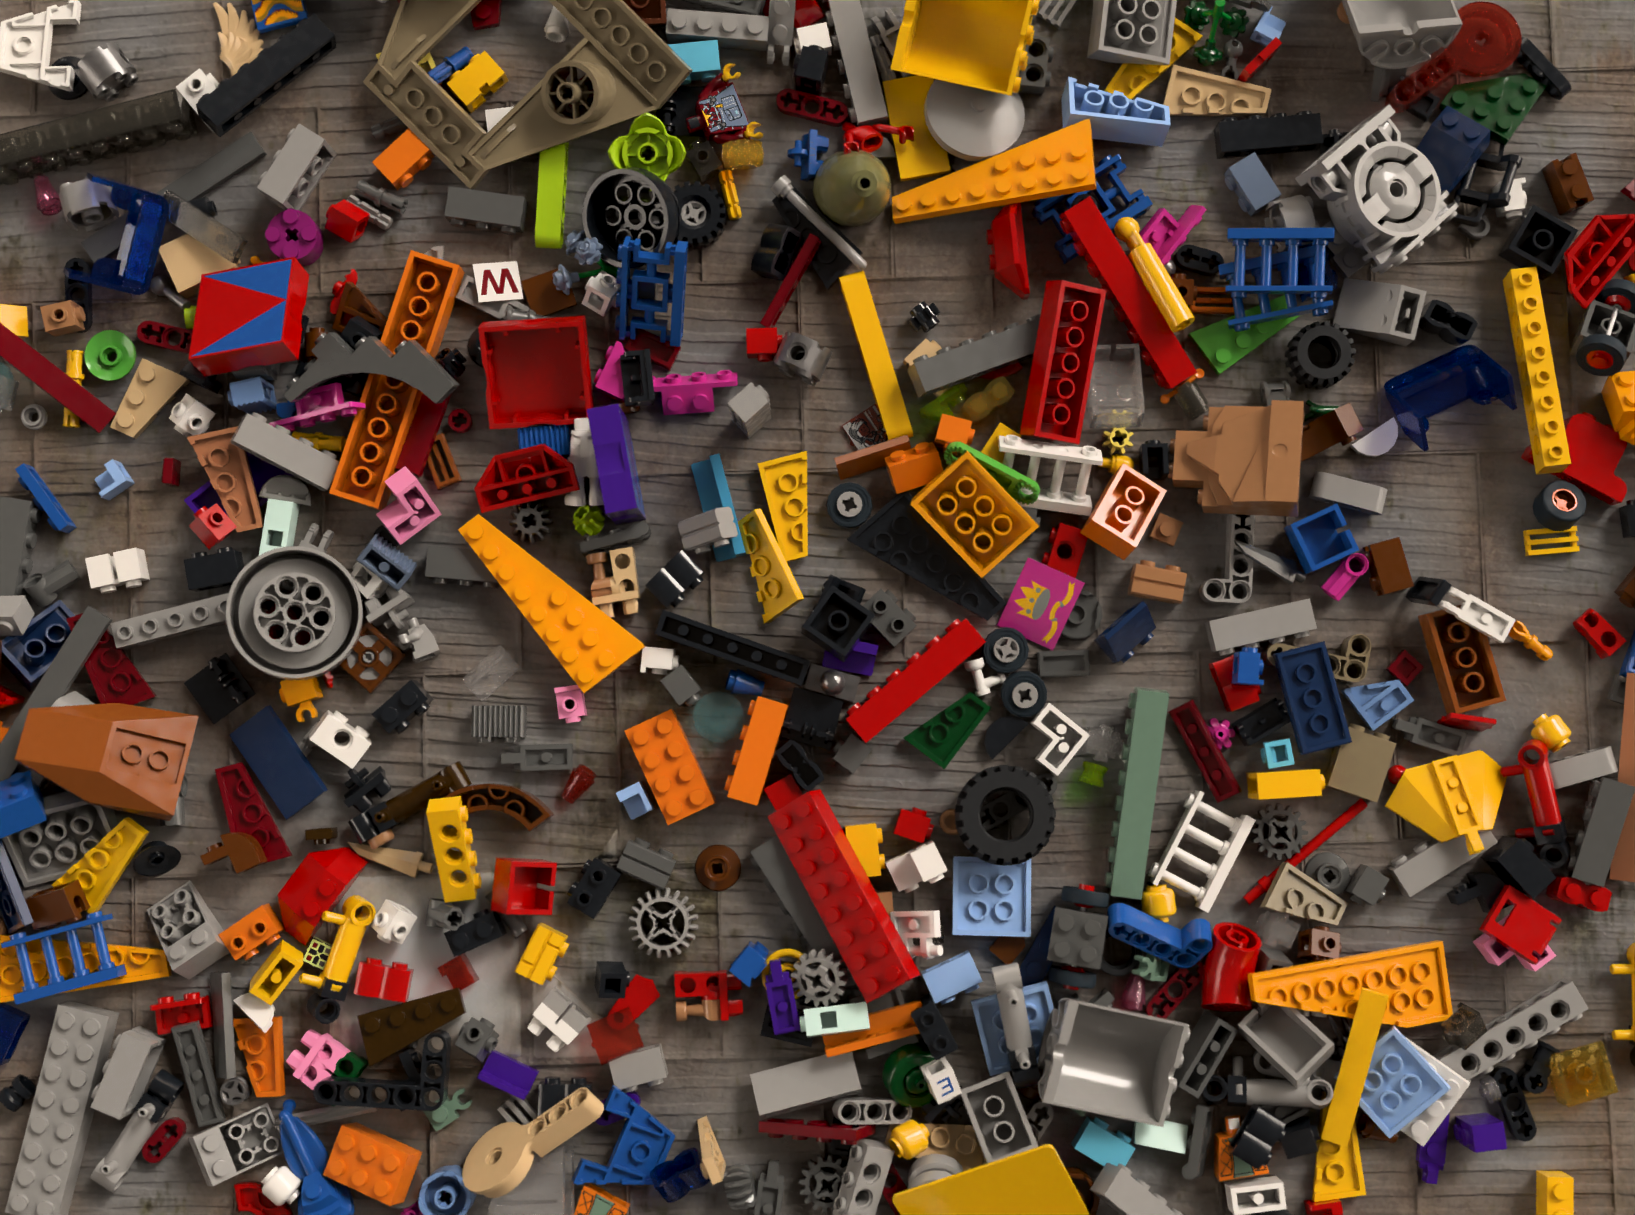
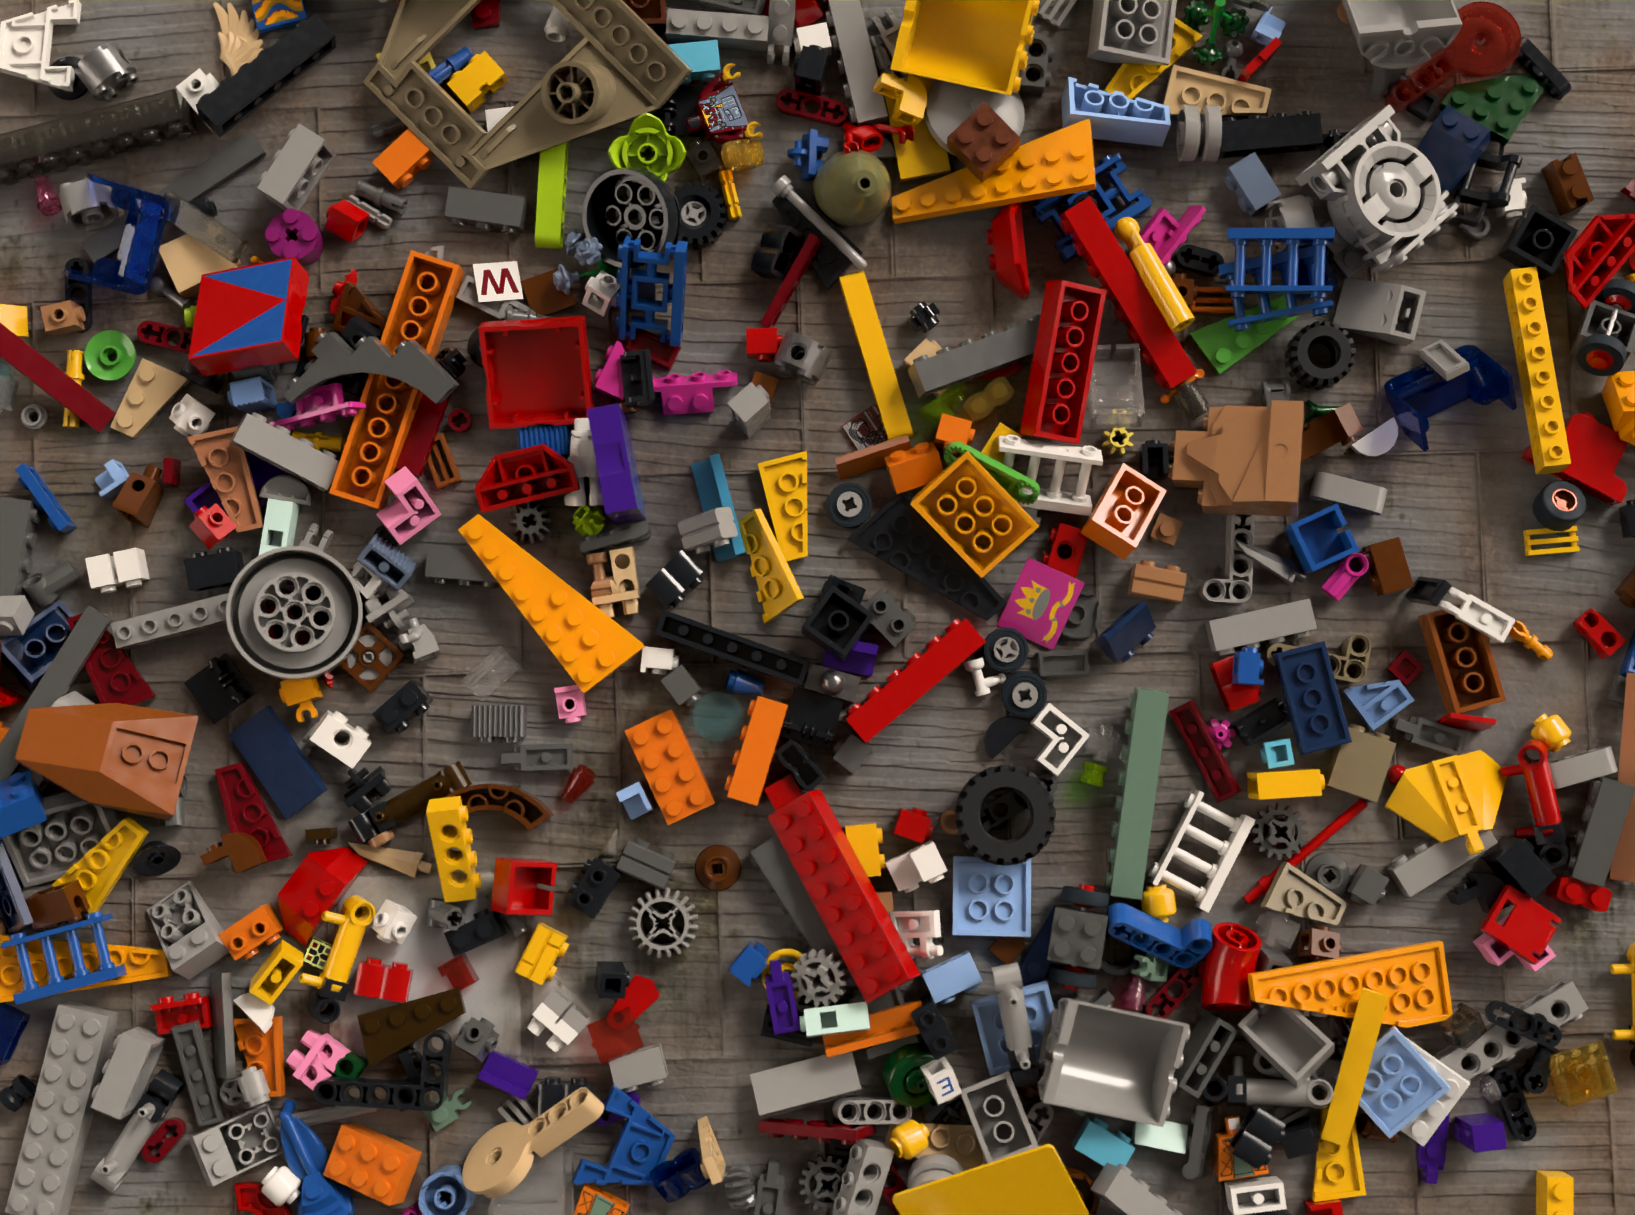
red hips [674,970,743,1022] -> none
dark green wing [903,692,991,769] -> none
yellow cylinder [1098,454,1134,474] -> none
black brick [1418,300,1478,346] -> none
none -> reddish brown torso [112,464,164,529]
none -> light grey brick [237,1066,270,1108]
none -> dark orange tile [751,371,779,404]
none -> yellow brick [873,73,927,127]
none -> copper brick [947,102,1021,183]
none -> light grey wheel [1176,105,1222,162]
none -> light grey tile [1419,339,1470,381]
none -> black beam [1485,1000,1562,1047]

